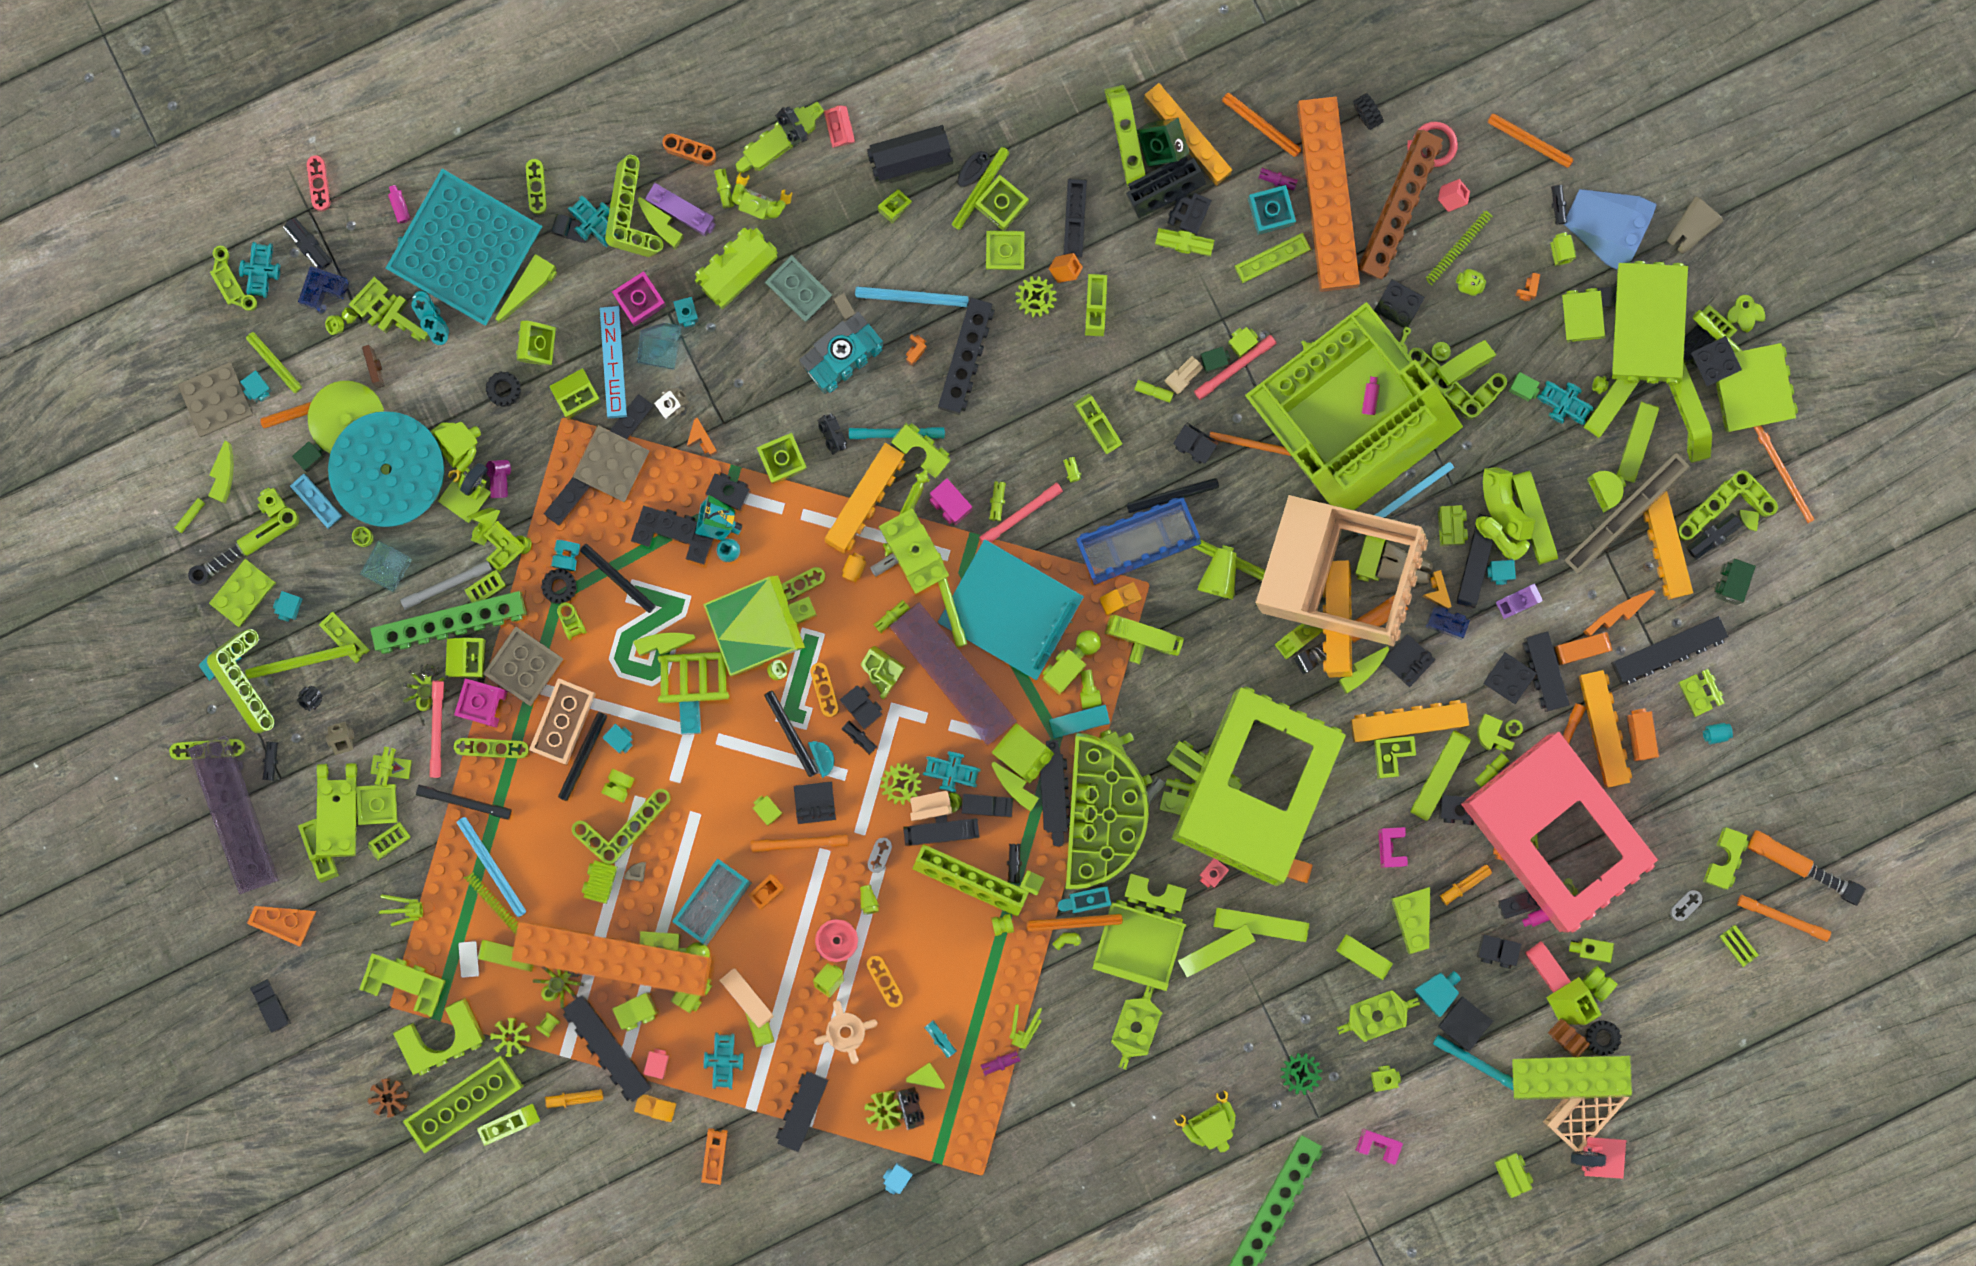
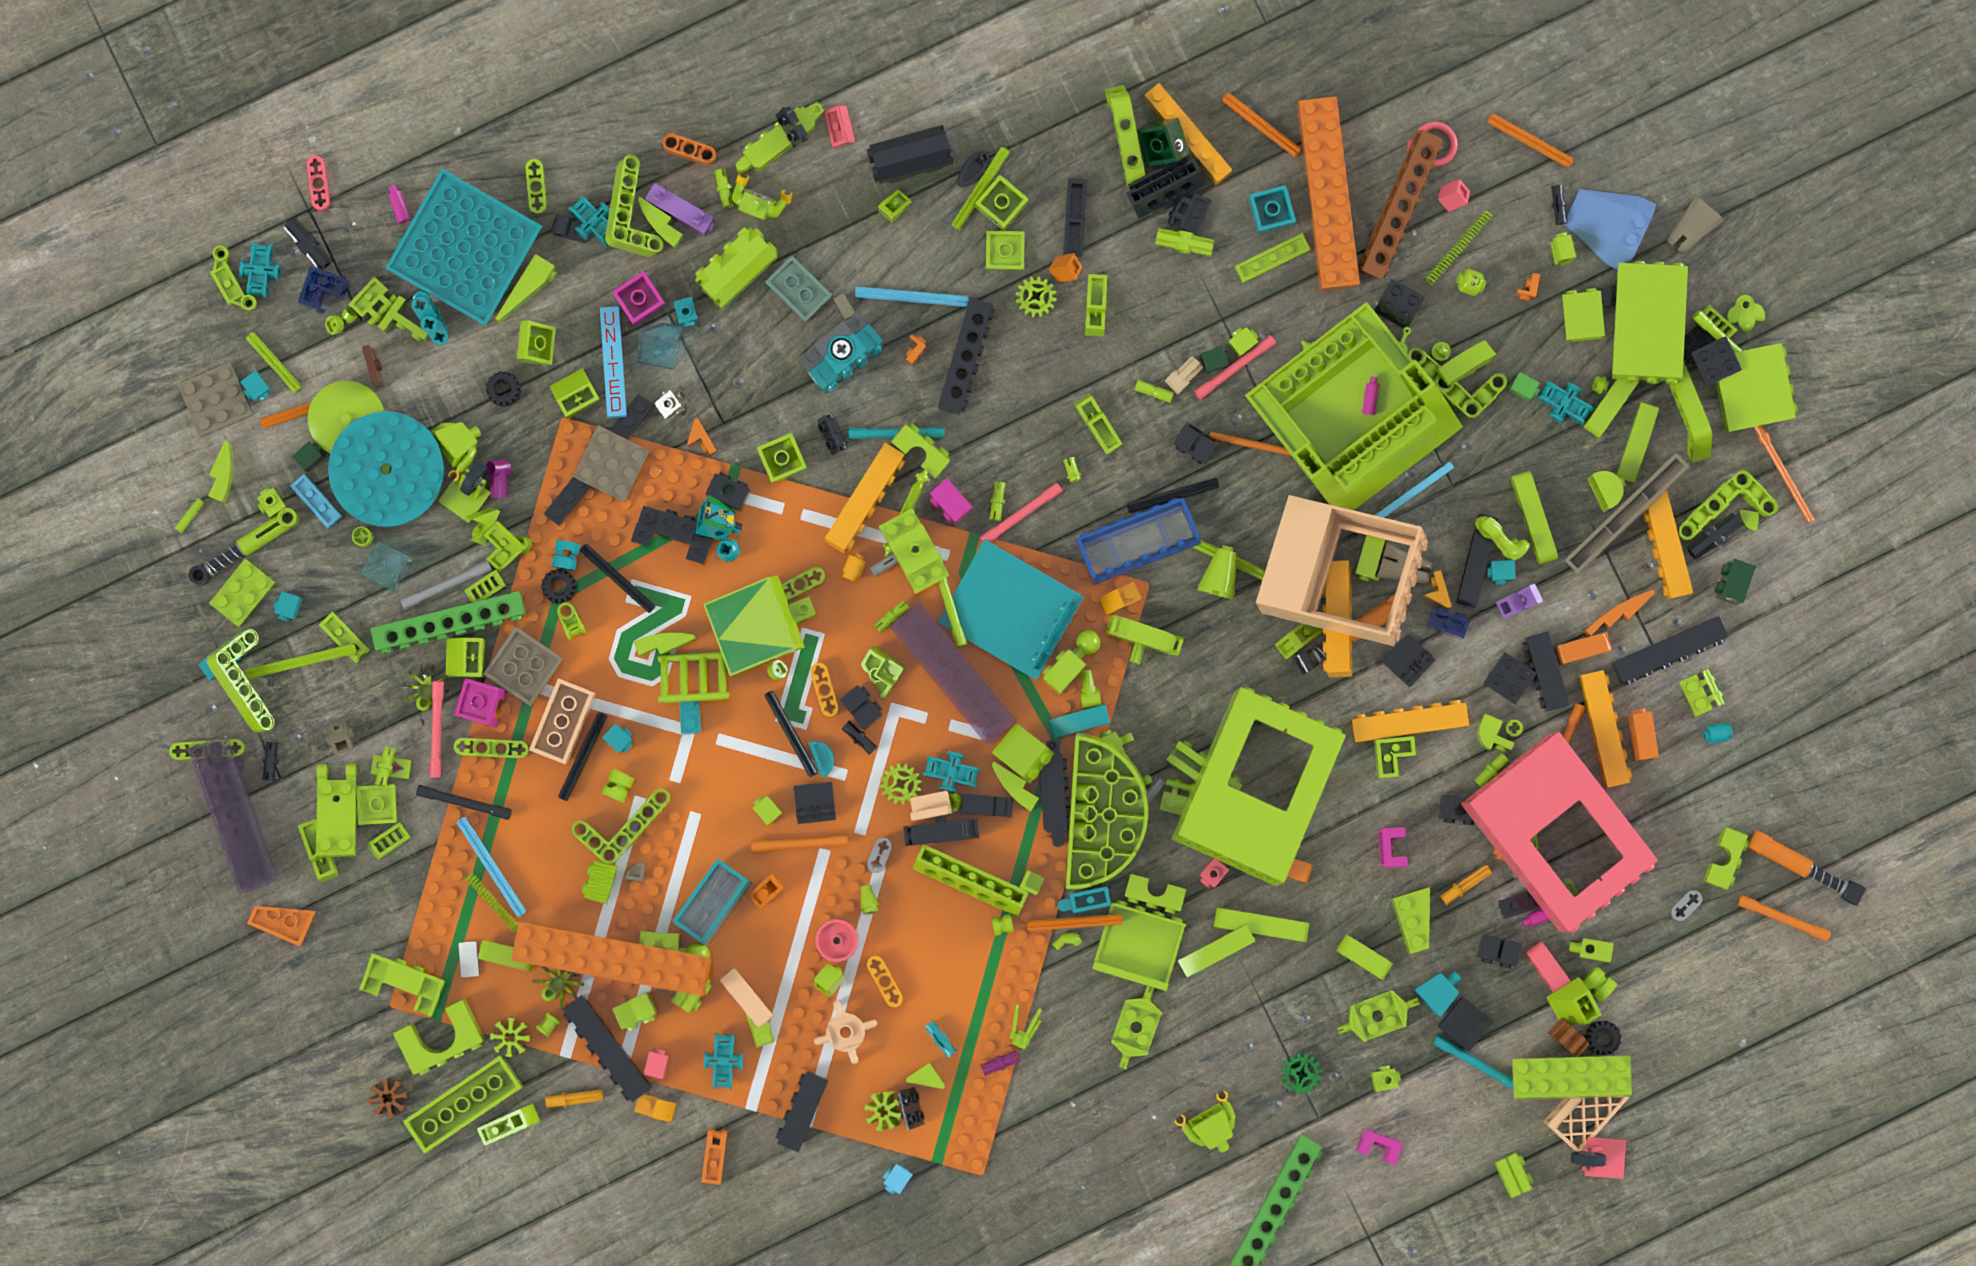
black piece [250,979,291,1033] -> none
black gear [297,685,323,711] -> none
lime plant [379,894,423,927] -> none
black pin [1007,844,1022,883] -> none
magenta pin [1258,167,1298,191] -> none
lime slope [1339,646,1389,694] -> none
black tyre [1353,93,1384,130] -> none
lime beam [1410,730,1471,821] -> none
lime brick [1438,505,1468,546] -> none
lime brick [1483,467,1536,541] -> none
lime tile [1719,925,1759,967] -> none

